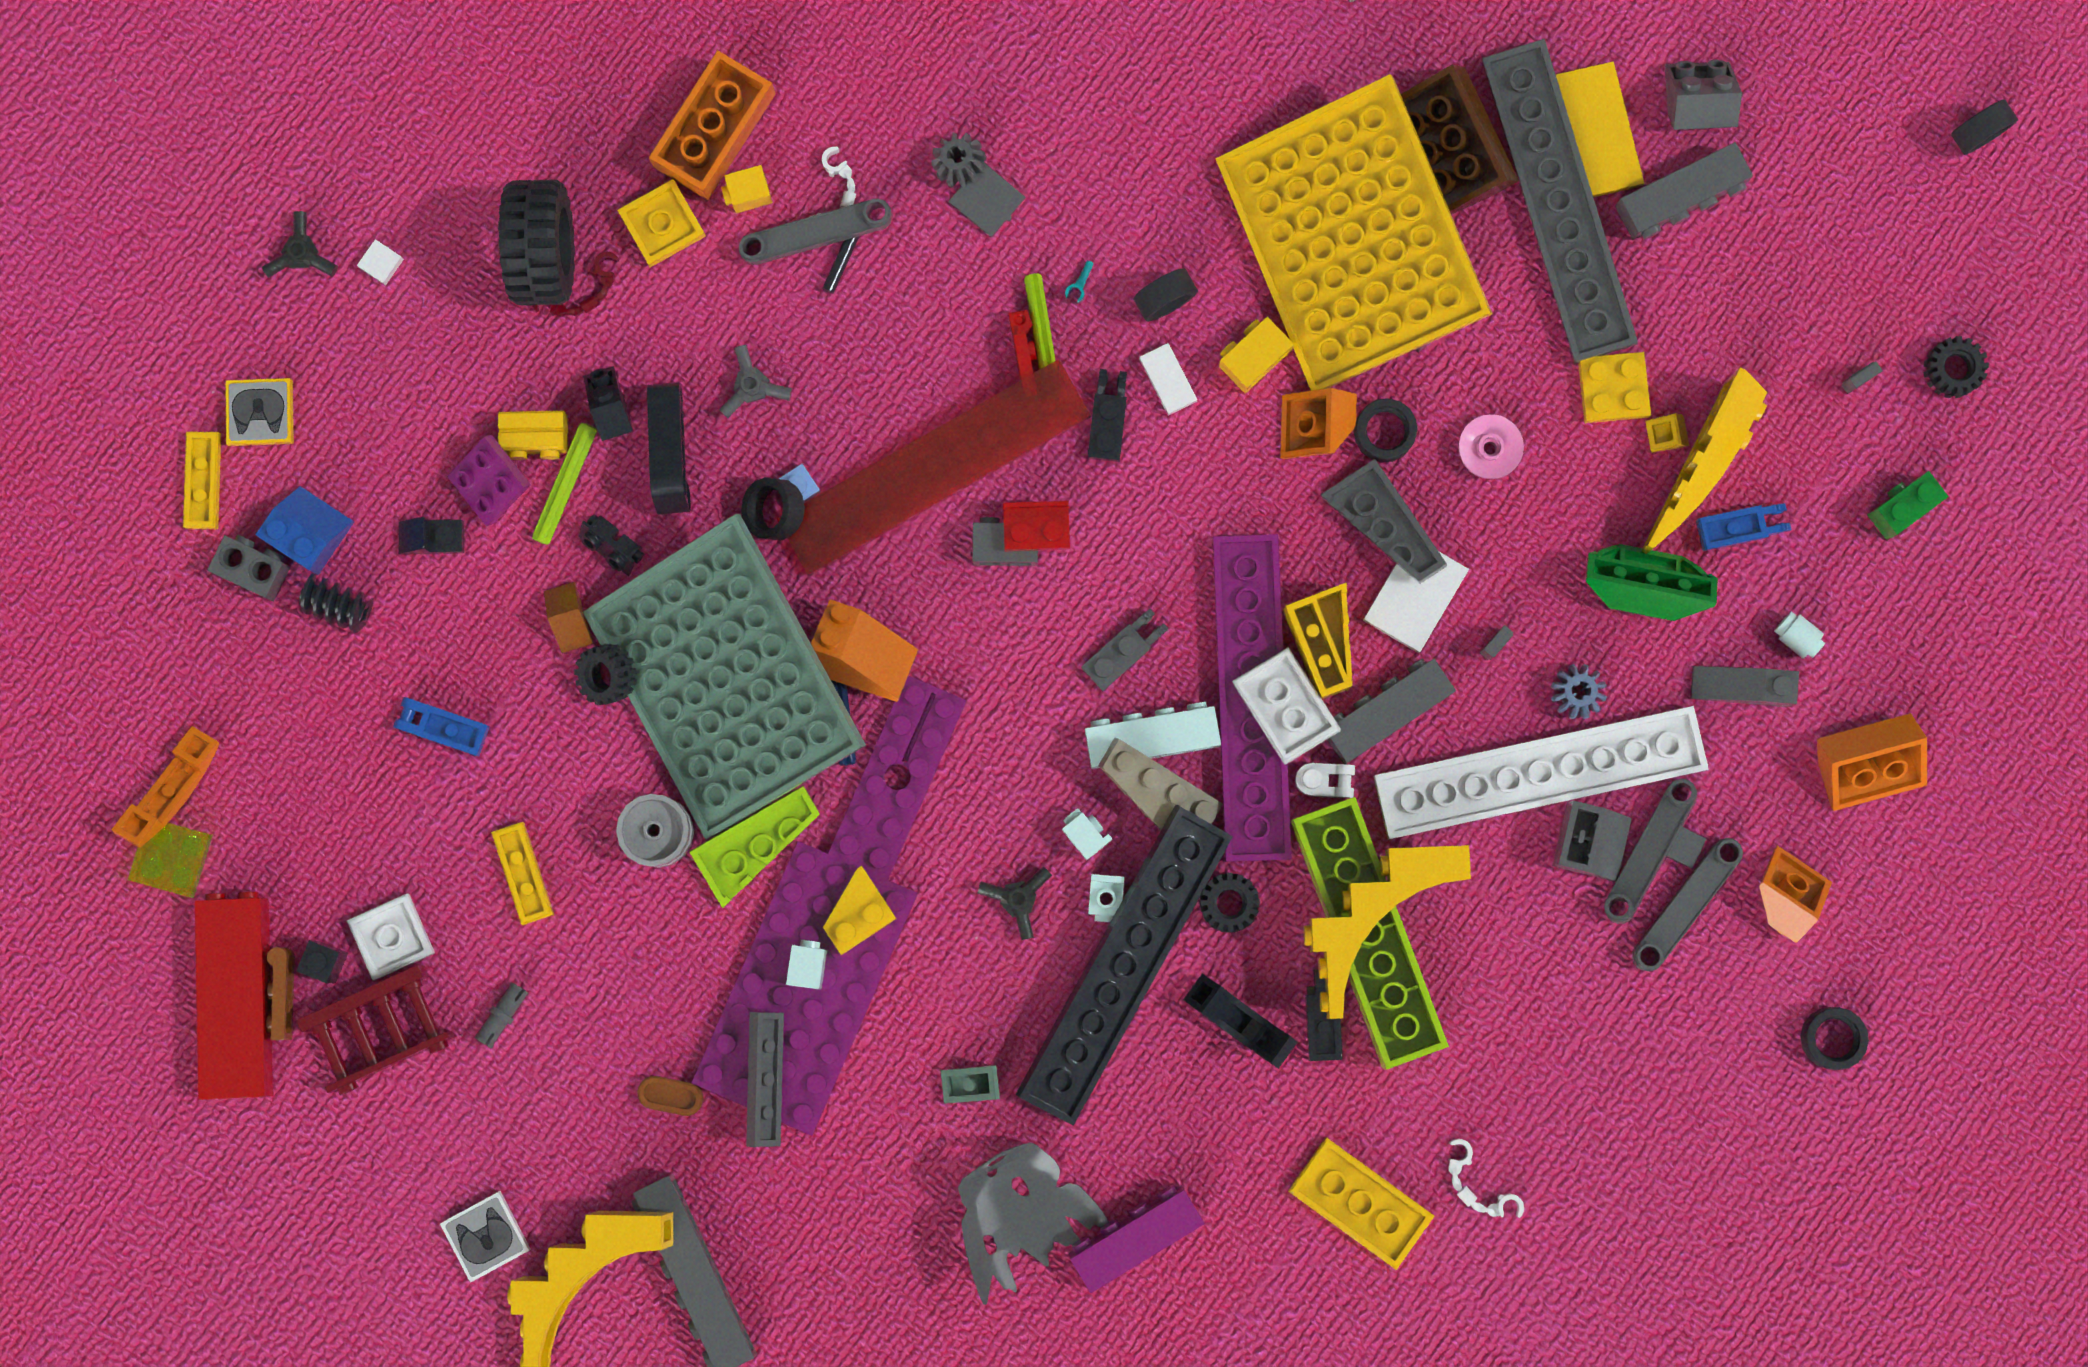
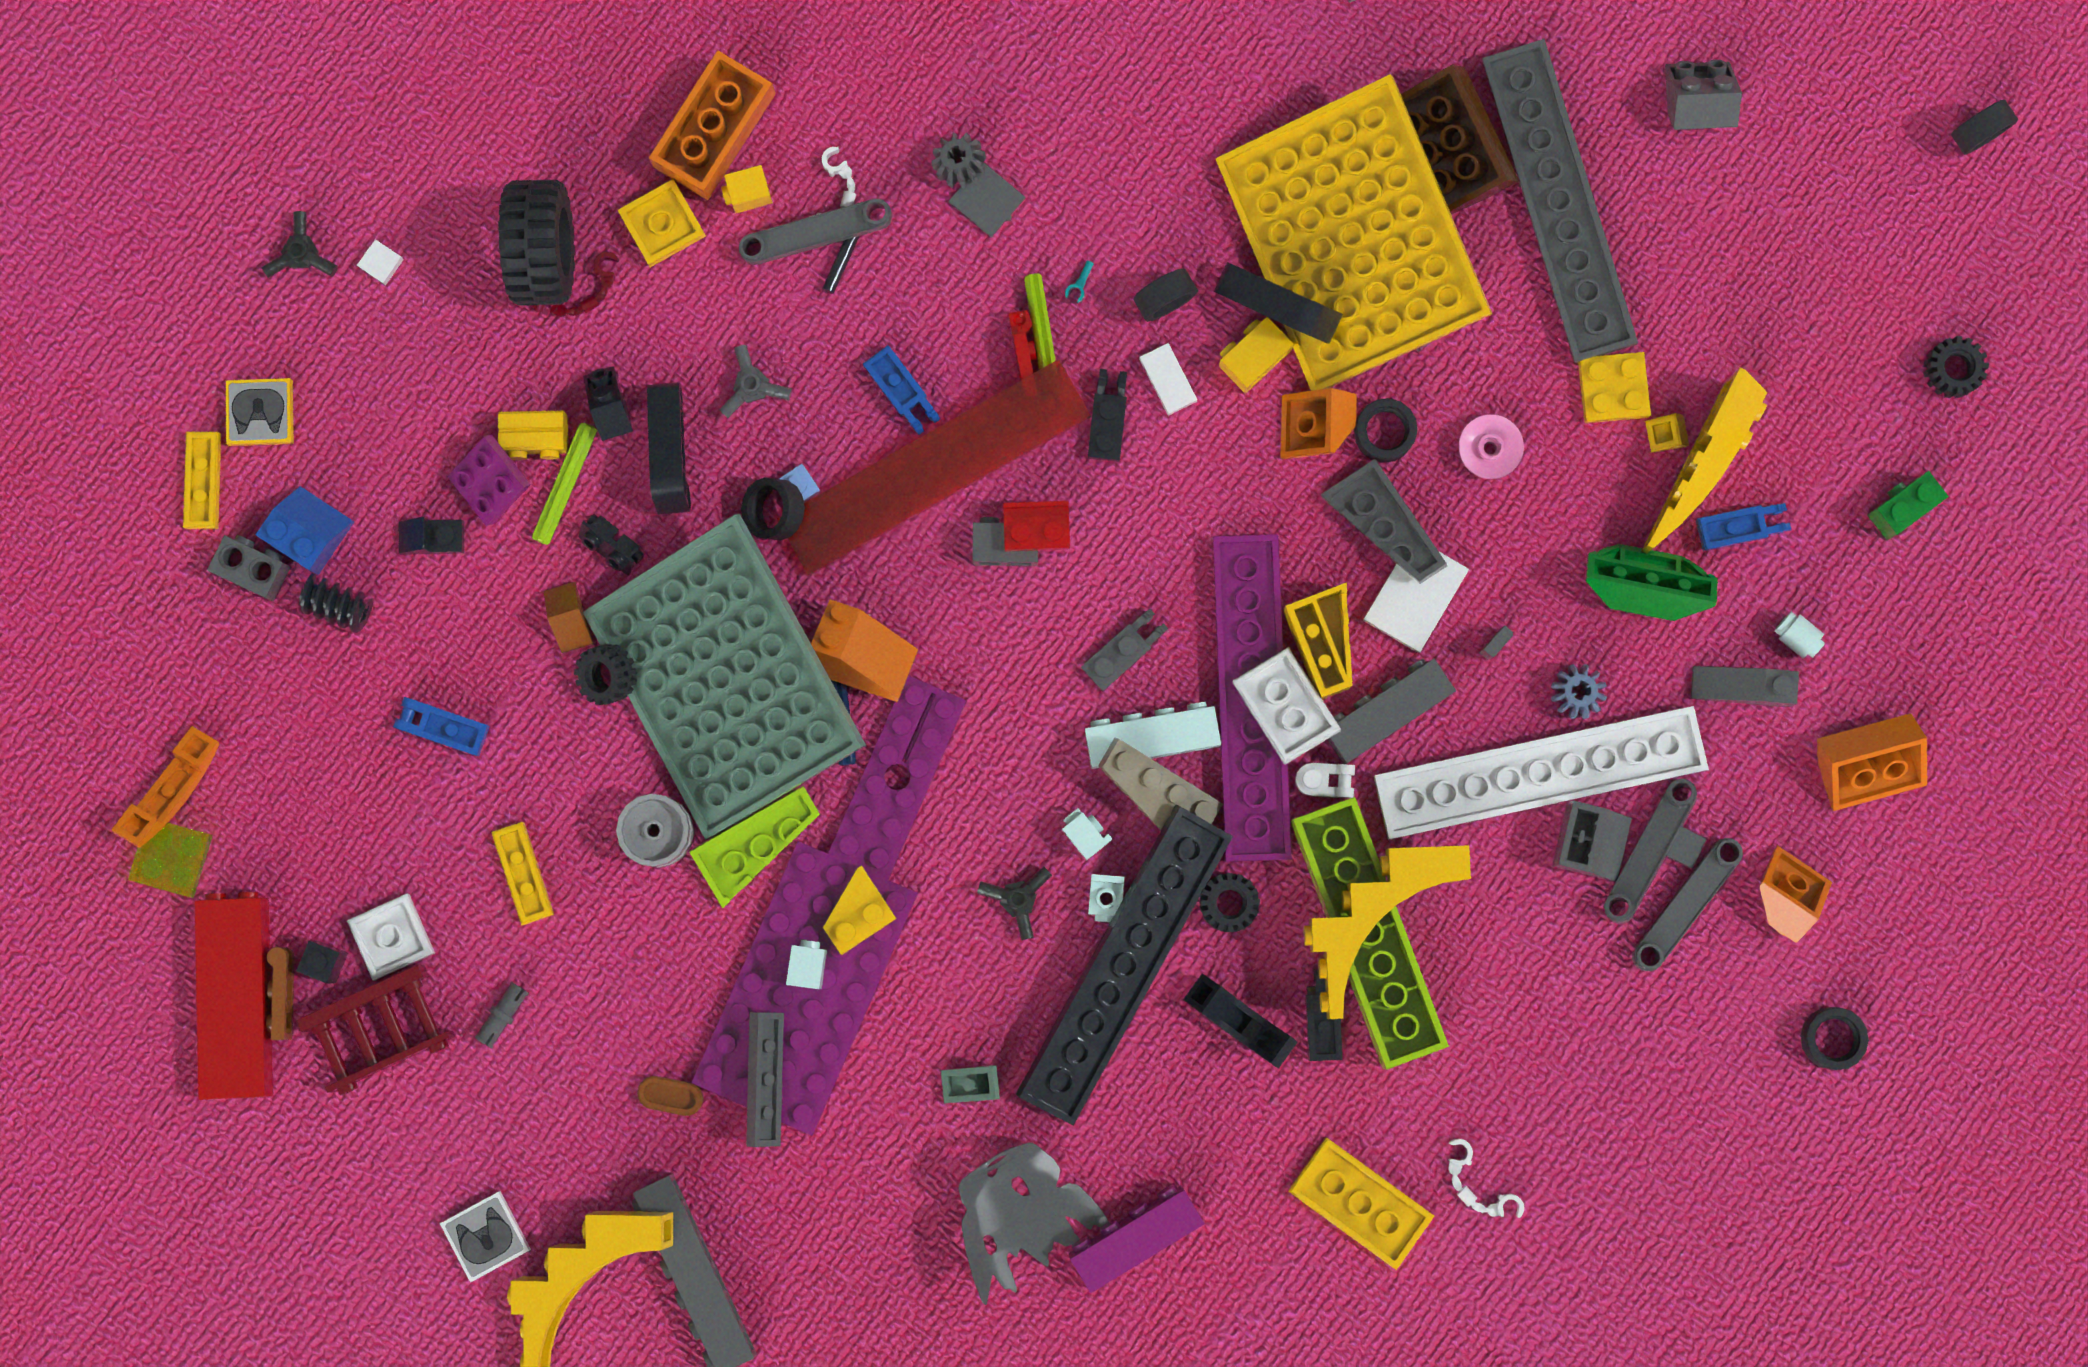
yellow tile [1556,61,1644,198] -> none
dark grey brick [1615,142,1753,240] -> none
dark grey tile [1842,361,1883,394] -> none
none -> blue hinge [863,345,940,435]
none -> black beam [1214,262,1343,344]

